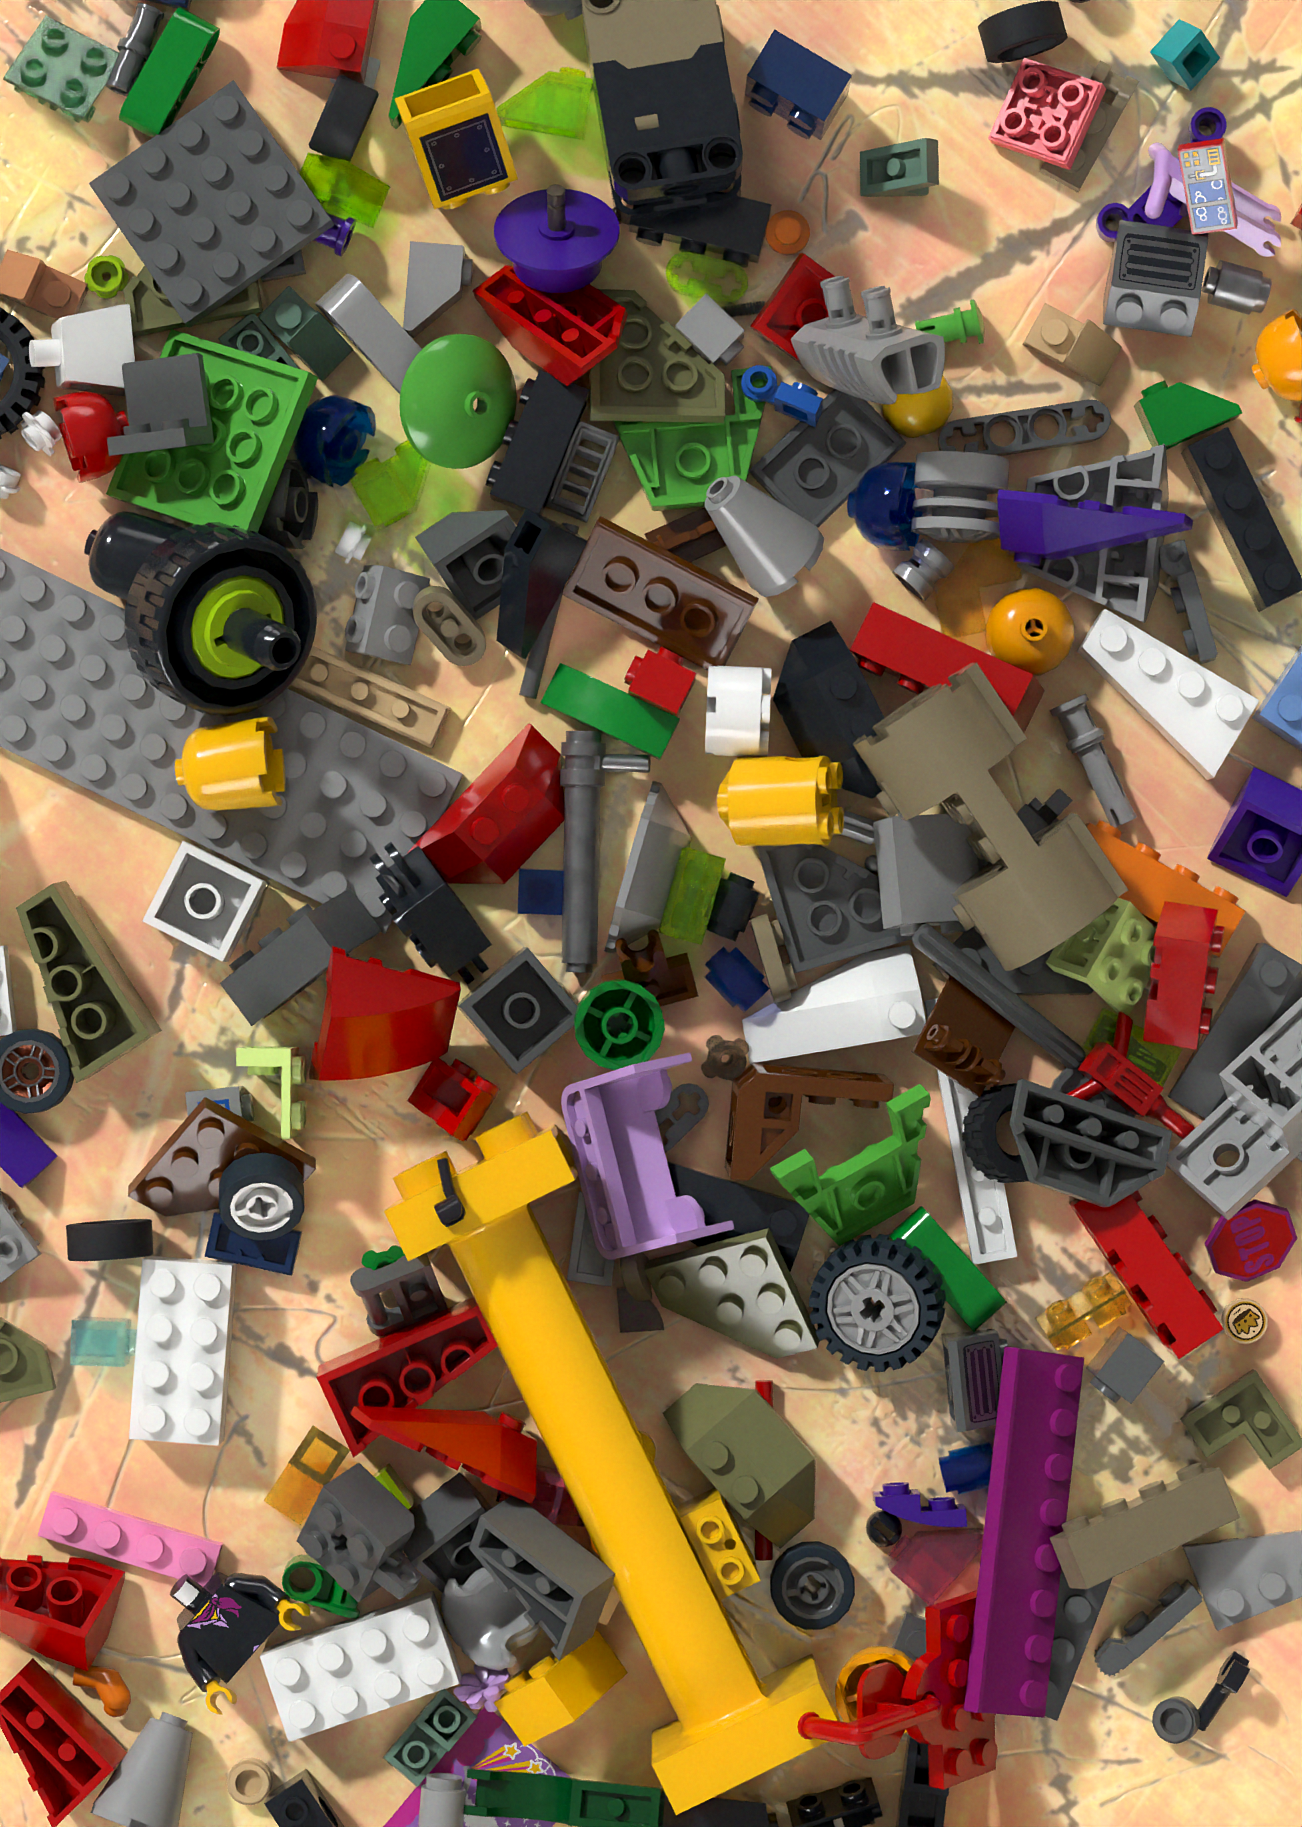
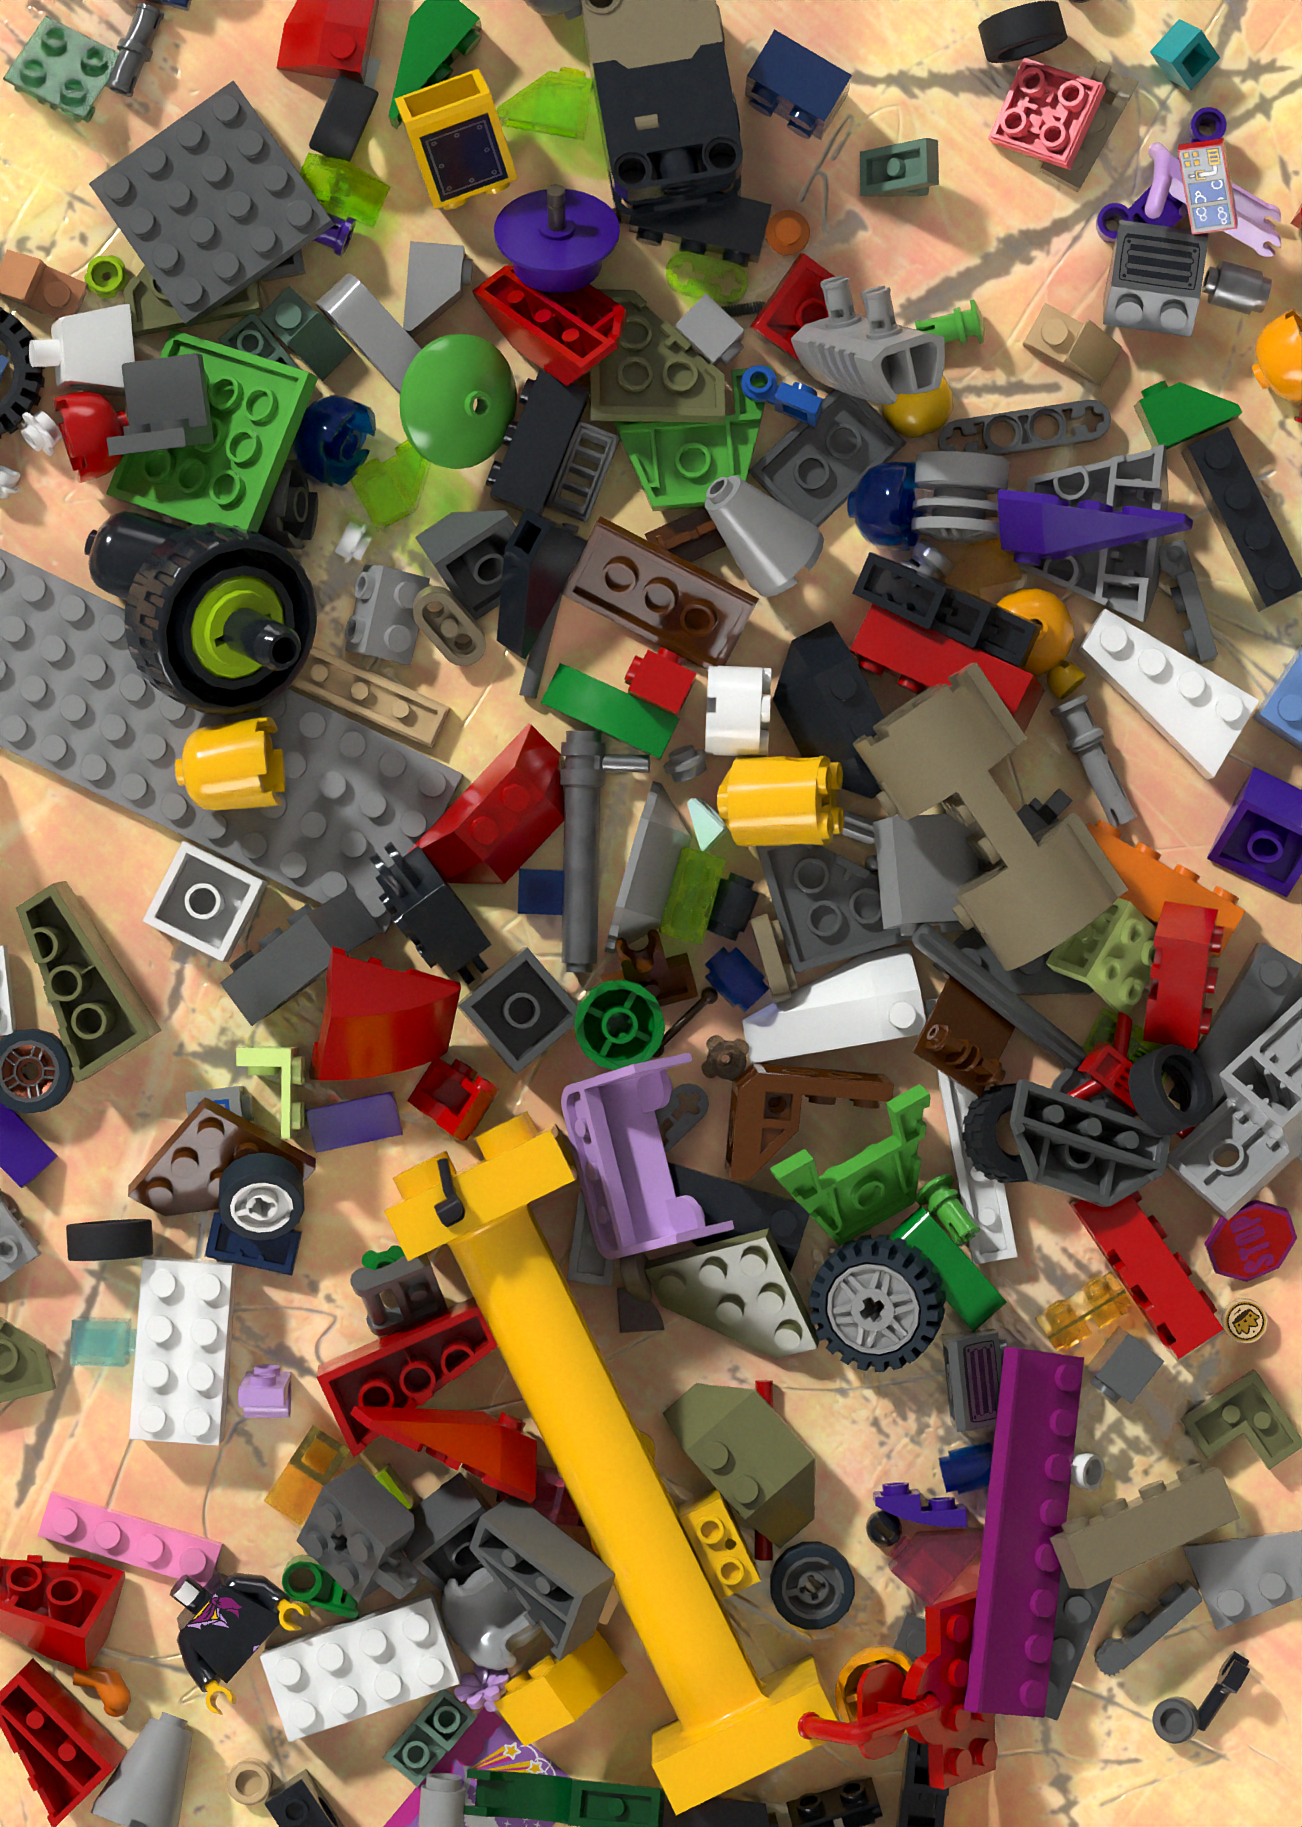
green beam [119,7,220,138] -> none
none -> lavender plate [238,1364,291,1418]
none -> dark purple slope [305,1091,403,1153]
none -> dark brown hinge [652,987,718,1058]
none -> light grey plate [663,745,707,782]
none -> light aqua slope [687,798,729,852]
none -> black slope [852,552,1042,667]
none -> bright green pin [915,1174,980,1246]
none -> yellow hinge [1047,661,1087,700]
none -> white hinge [1071,1453,1105,1491]
none -> black tyre [1128,1044,1213,1135]

